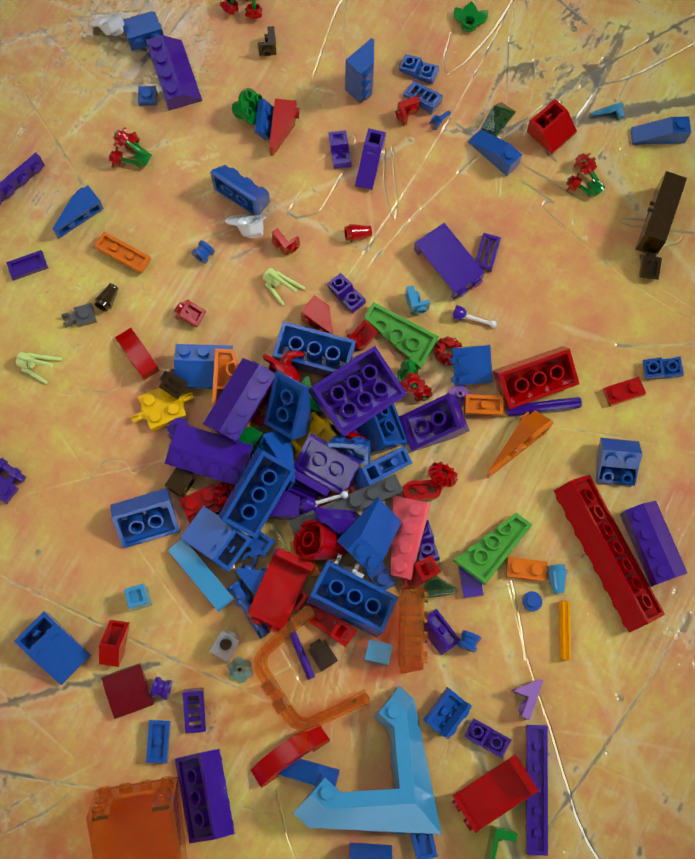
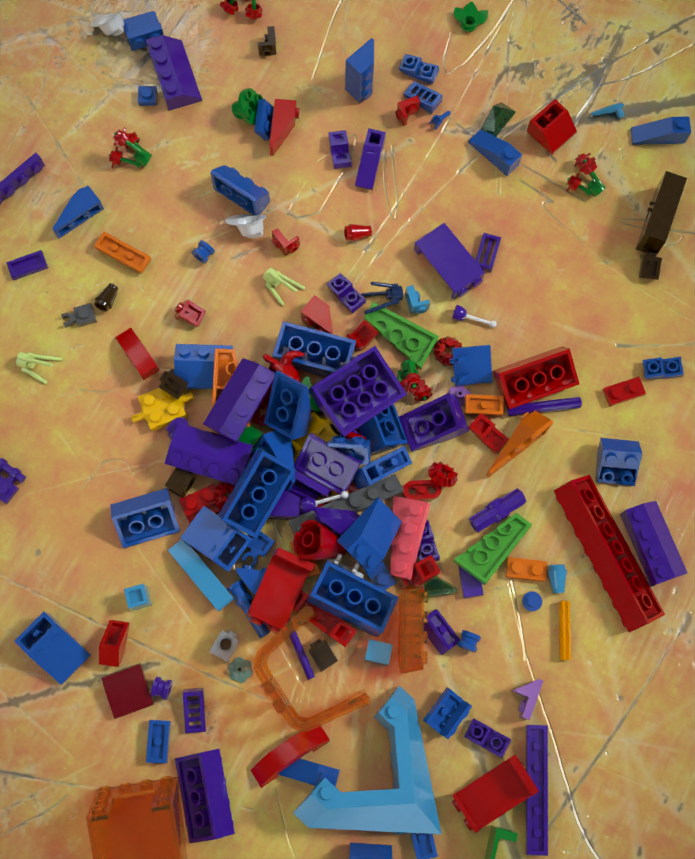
none -> dark blue plant [361,282,403,314]
none -> red slope [468,413,509,454]
none -> dark purple piece [468,488,527,533]

